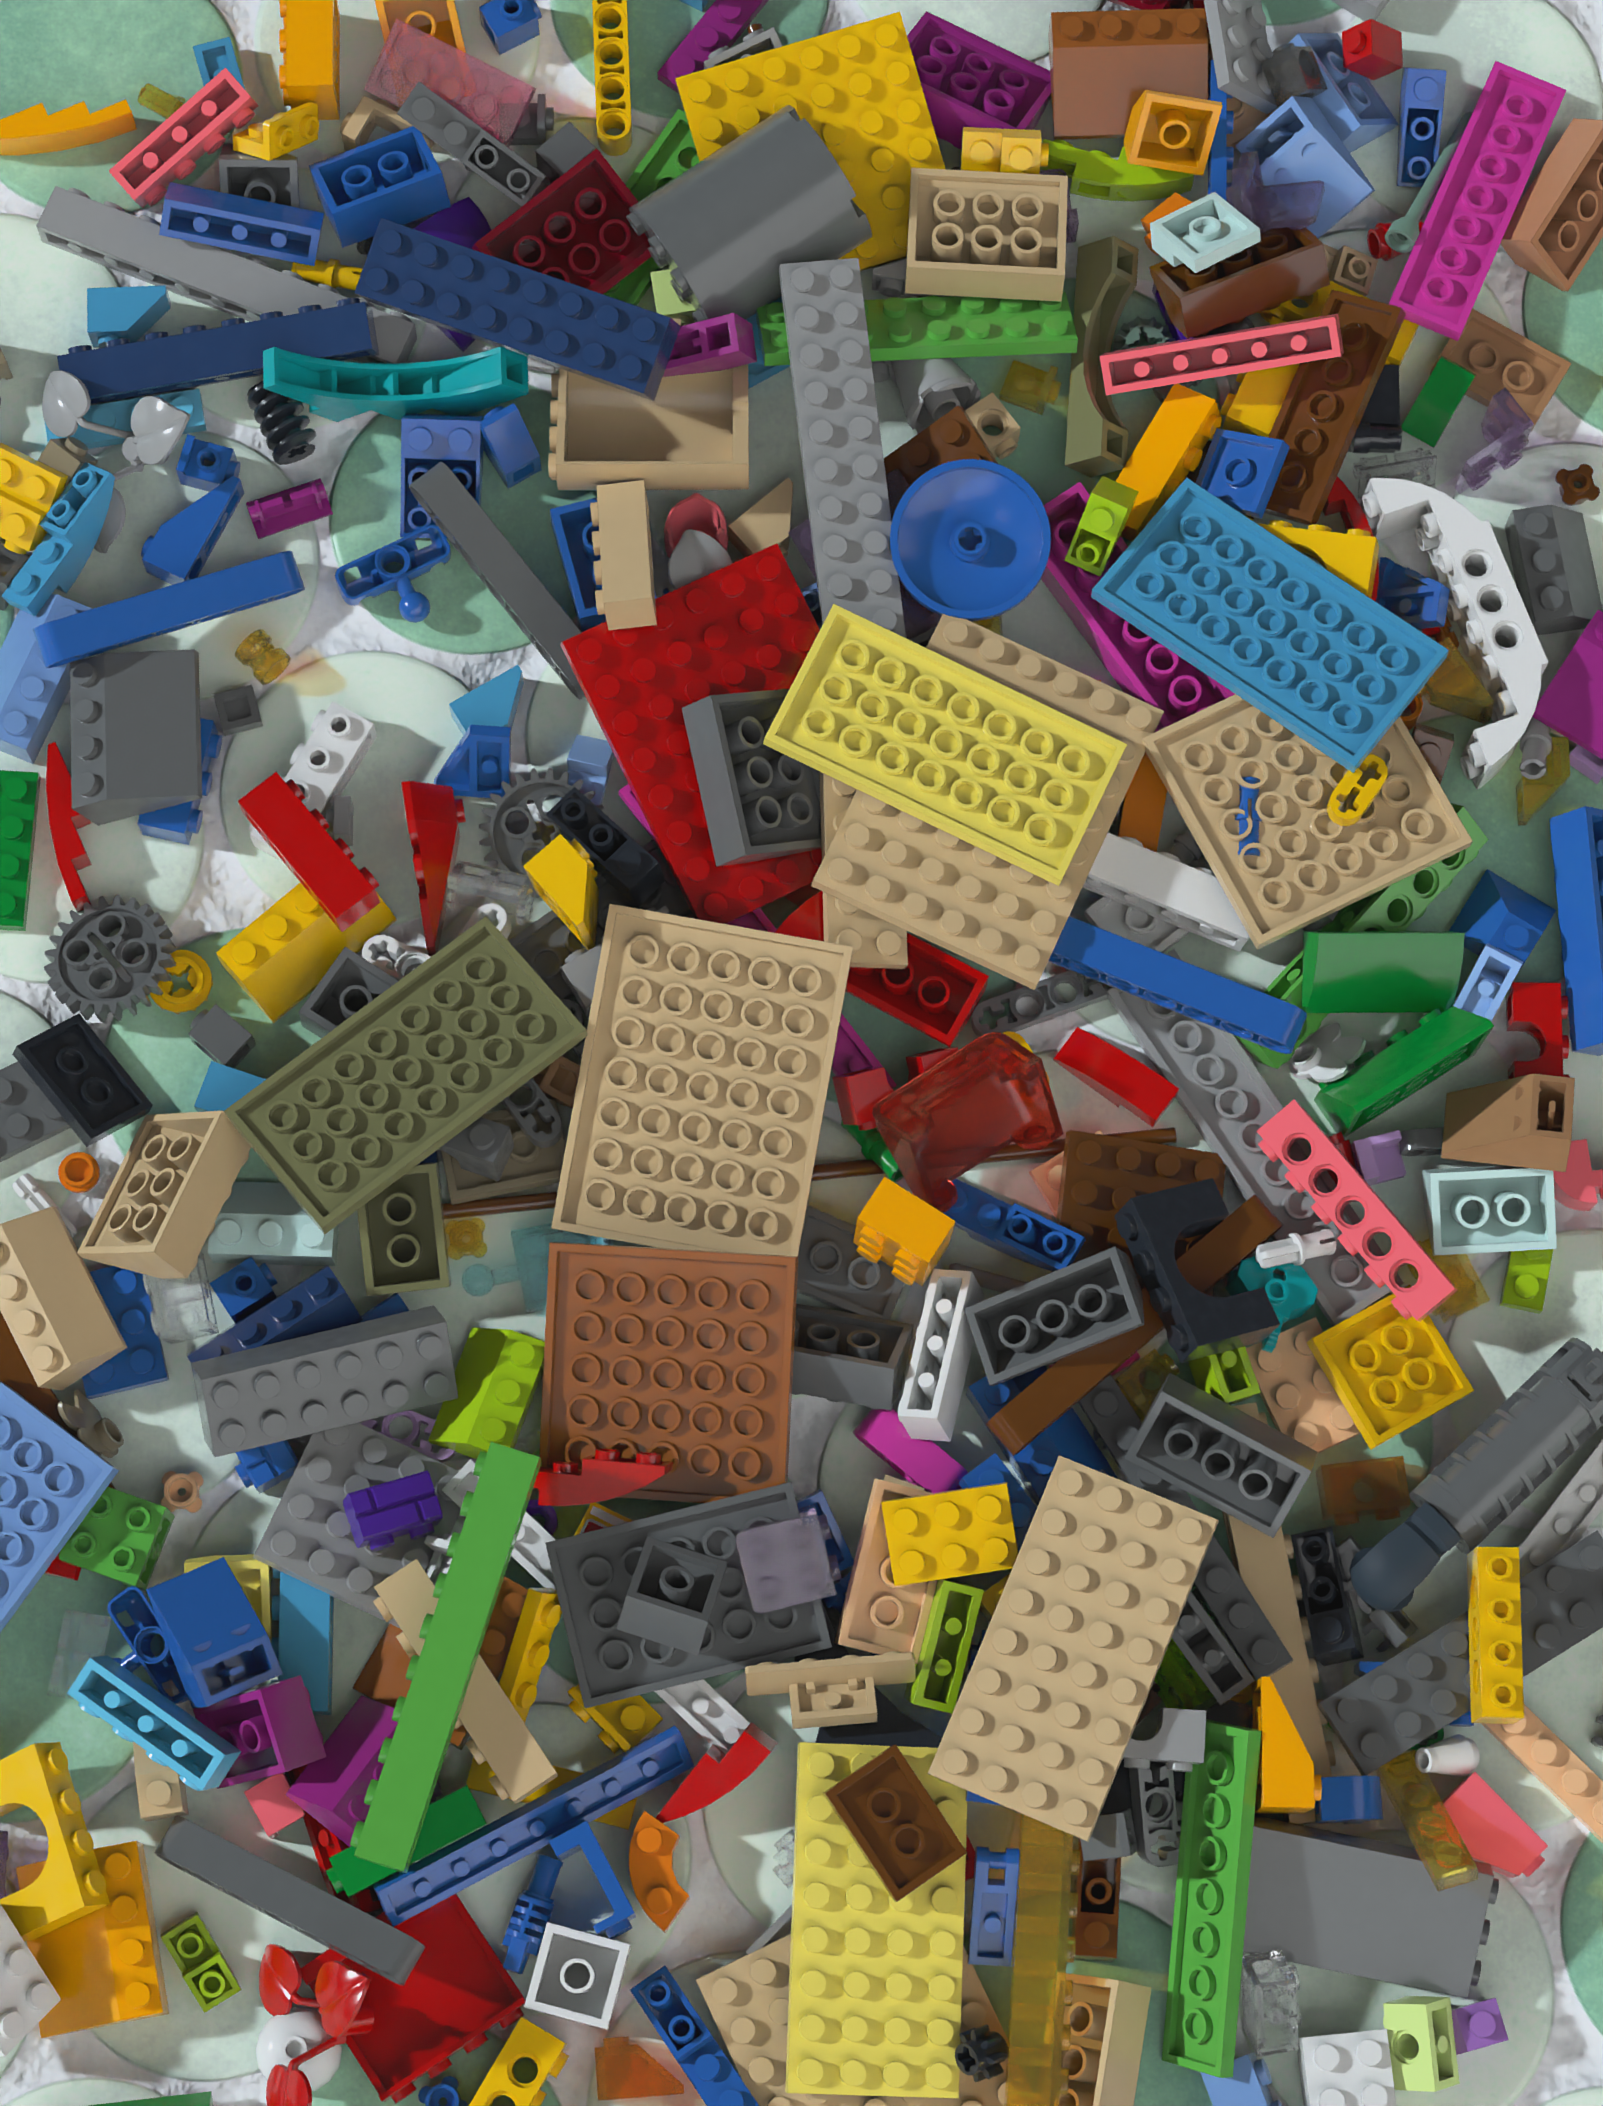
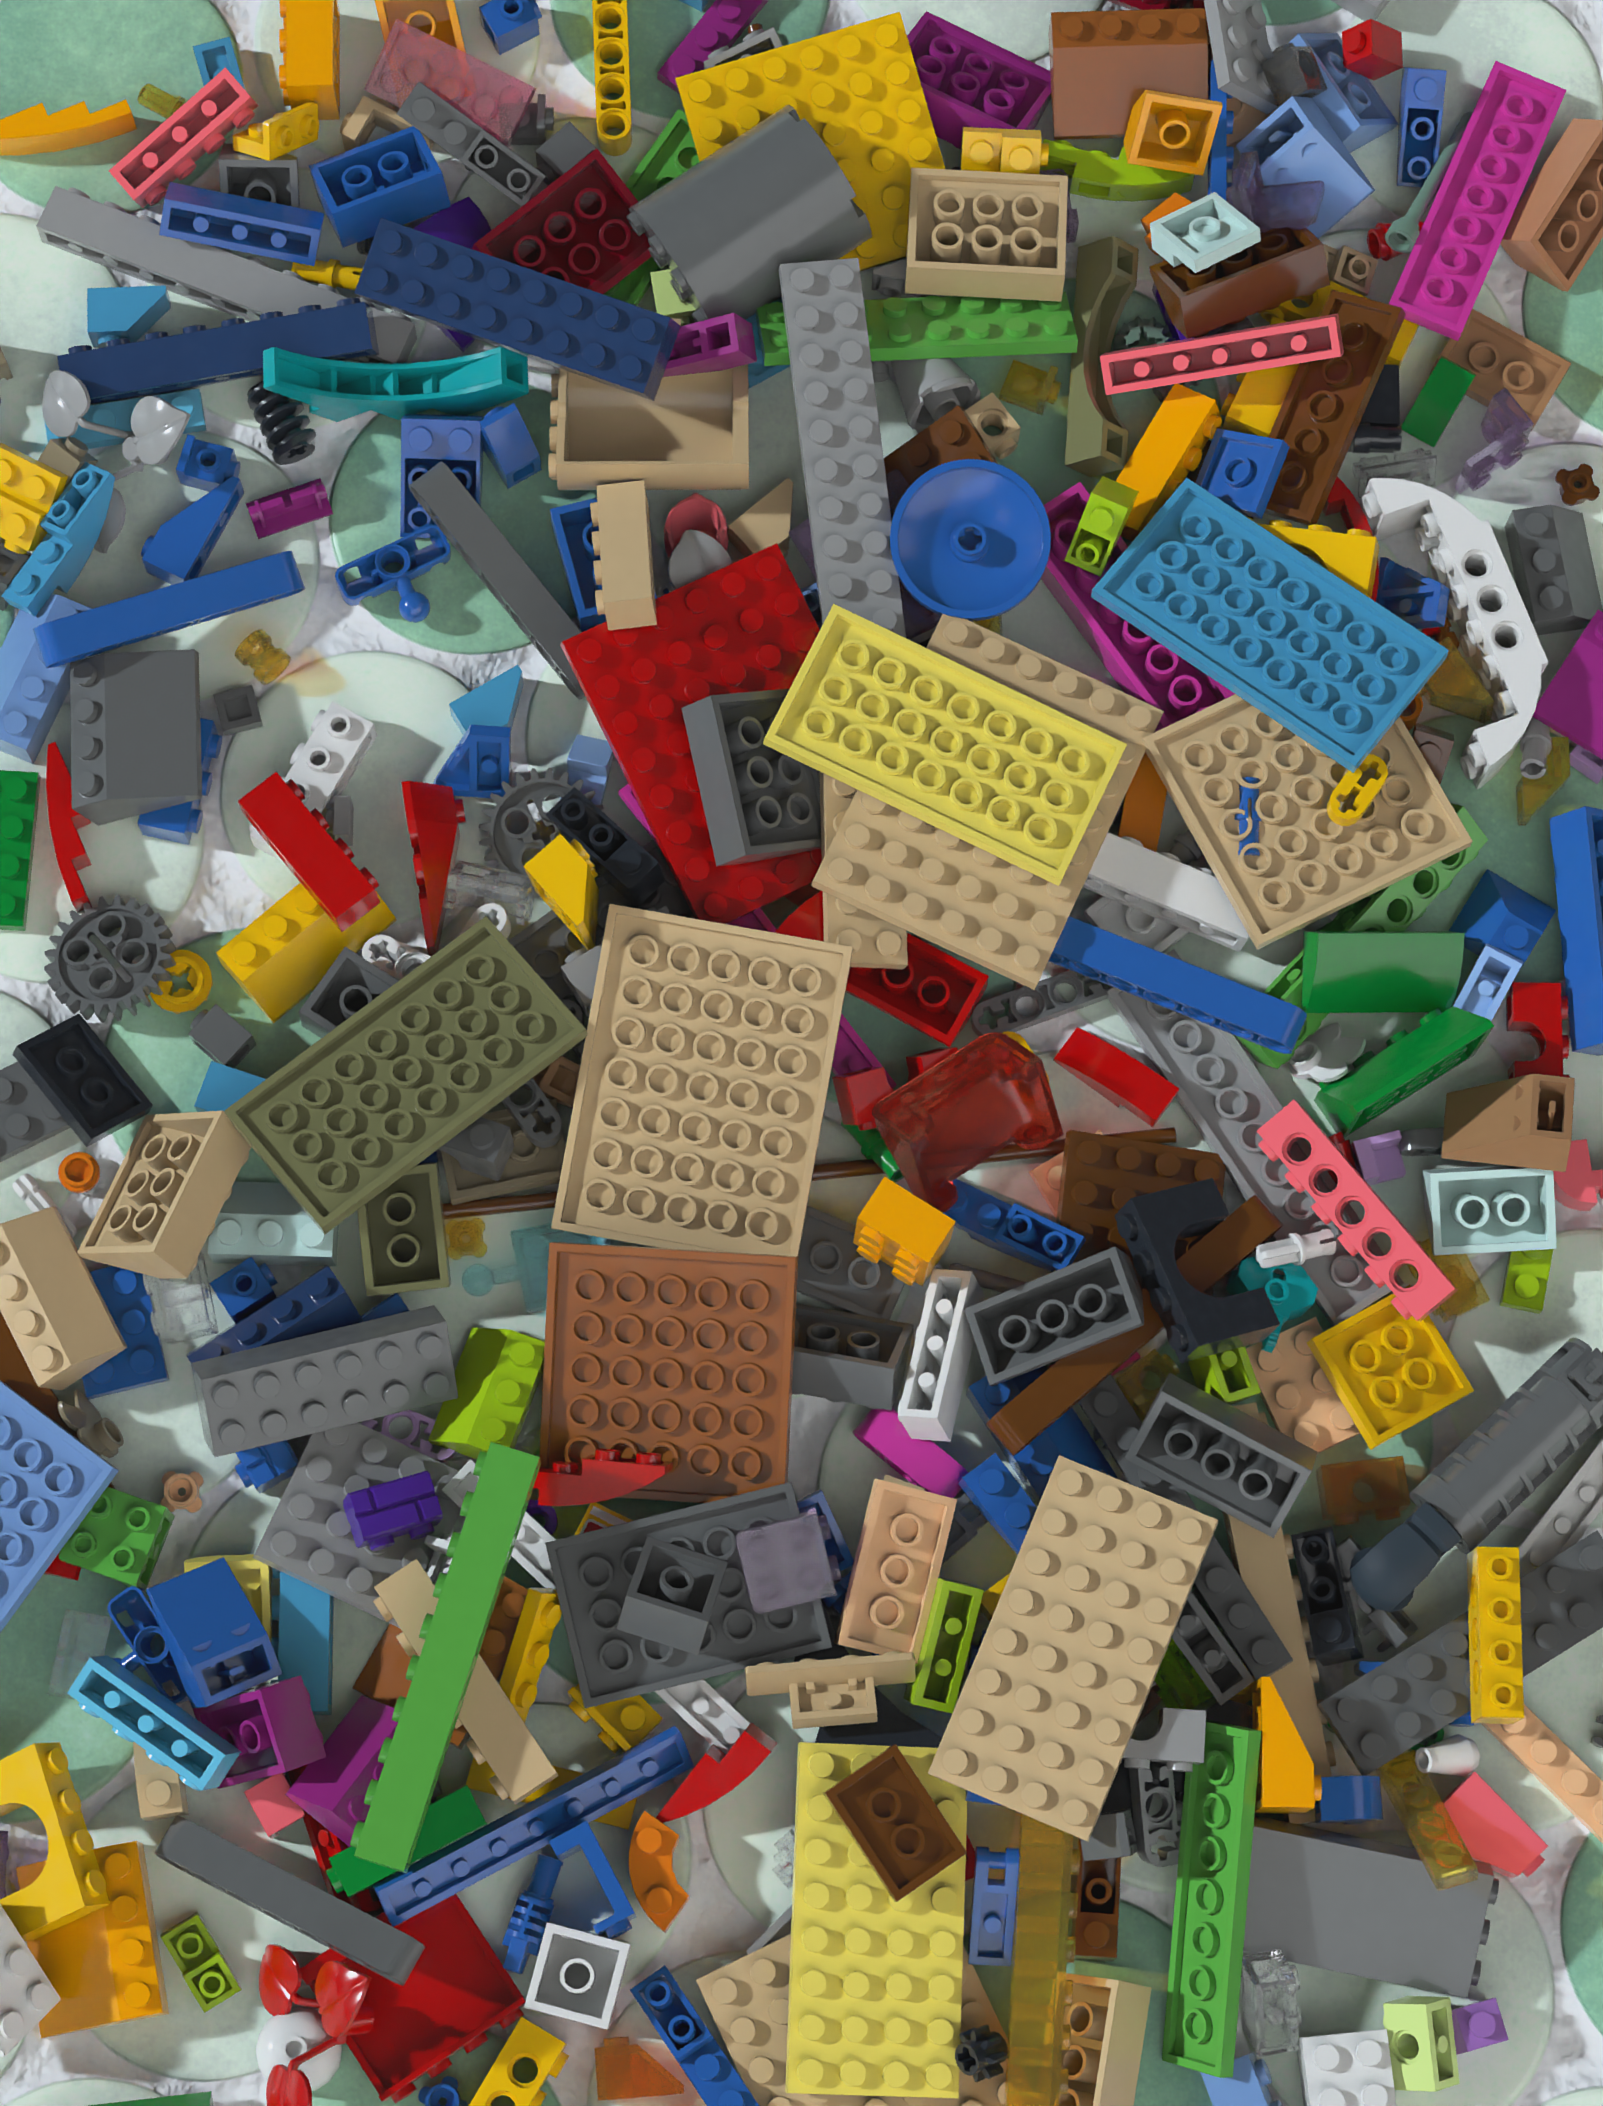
yellow plate [881,1482,1019,1586] -> none

